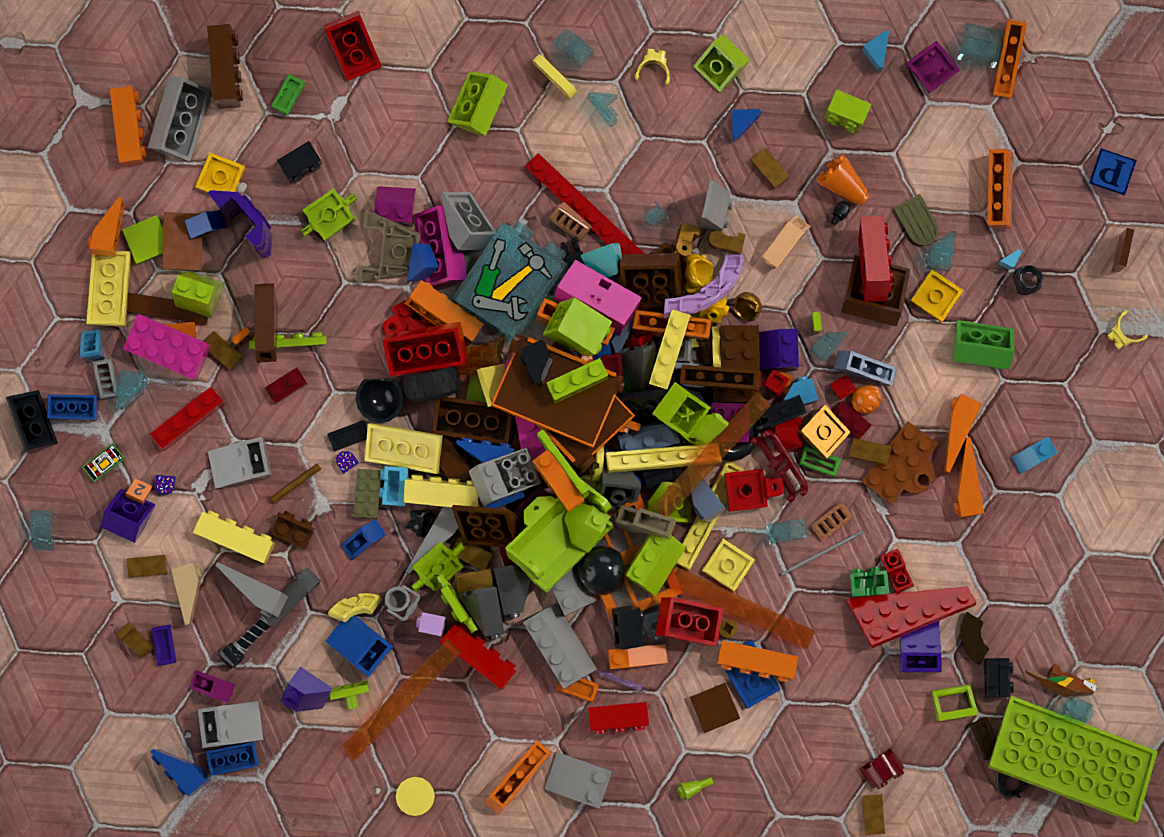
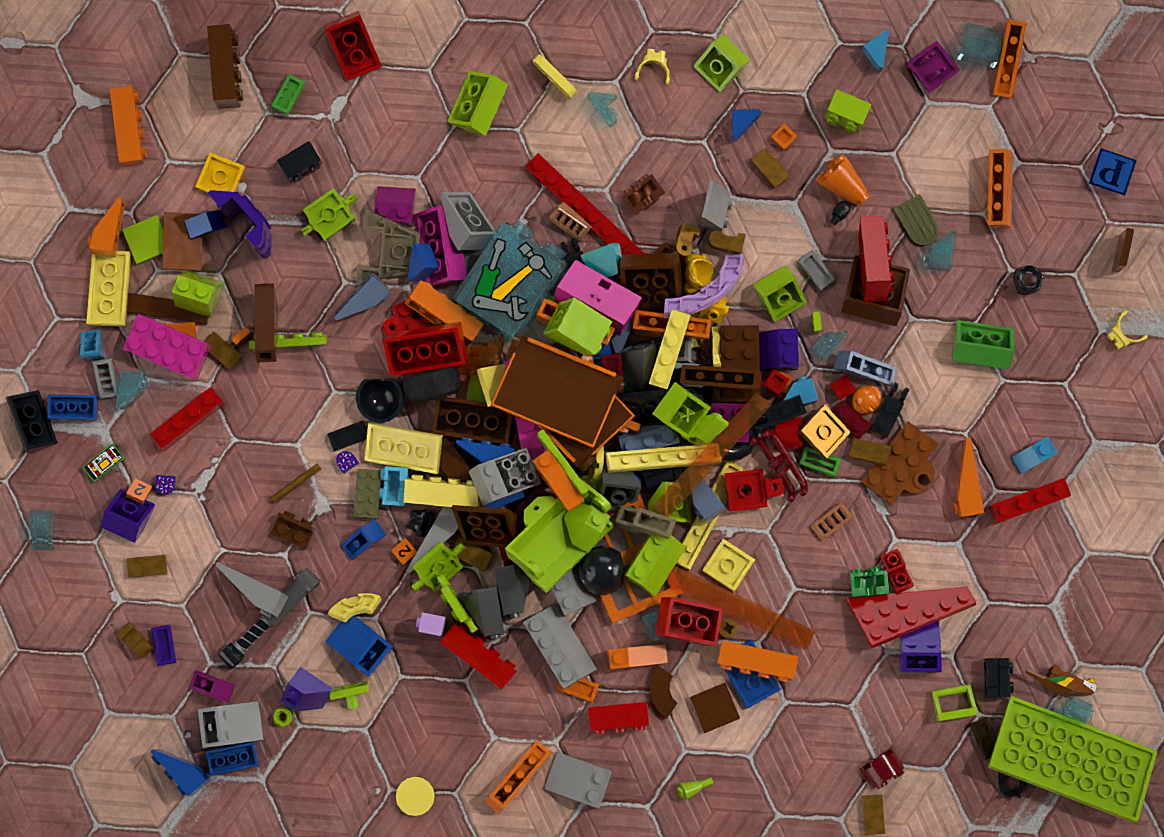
light grey slope [147,76,211,162] -> none
tan slope [171,563,203,625] -> none
light yellow brick [193,510,275,564] -> none
light grey slope [208,437,272,489] -> none
dark red plate [265,367,308,404] -> none
clear orange tile [342,639,462,760] -> none
light grey piece [385,585,420,621] -> none
pearl gold tile [454,568,496,594] -> none
black slope [520,340,552,387] -> none
lime brick [547,358,608,404] -> none
clear light blue slope [553,29,593,68] -> none
lavender piece [596,669,646,691] -> none
black brick [612,605,645,650] -> none
red tile [626,333,653,347] -> none
clear light blue brick [644,201,670,226] -> none
pearl gold hair [733,292,762,322] -> none
light nougat slope [762,215,811,268] -> none
clear light blue slope [766,519,808,545] -> none
light grey piece [781,530,863,576] -> none
yellow tile [910,270,964,323] -> none
orange slope [944,394,982,474] -> none
dark brown tile [960,612,990,665] -> none
medium azure slope [998,249,1021,270] -> none
none -> lime plate [273,707,292,727]
none -> sand blue slope [333,273,390,320]
none -> orange tile [391,538,417,565]
none -> copper cylinder [622,174,665,215]
none -> reddish brown tile [650,665,677,719]
none -> lime slope [753,265,807,323]
none -> orange tile [771,124,798,151]
none -> light grey tile [797,250,836,292]
none -> black hinge [870,382,909,438]
none -> red brick [989,478,1071,524]

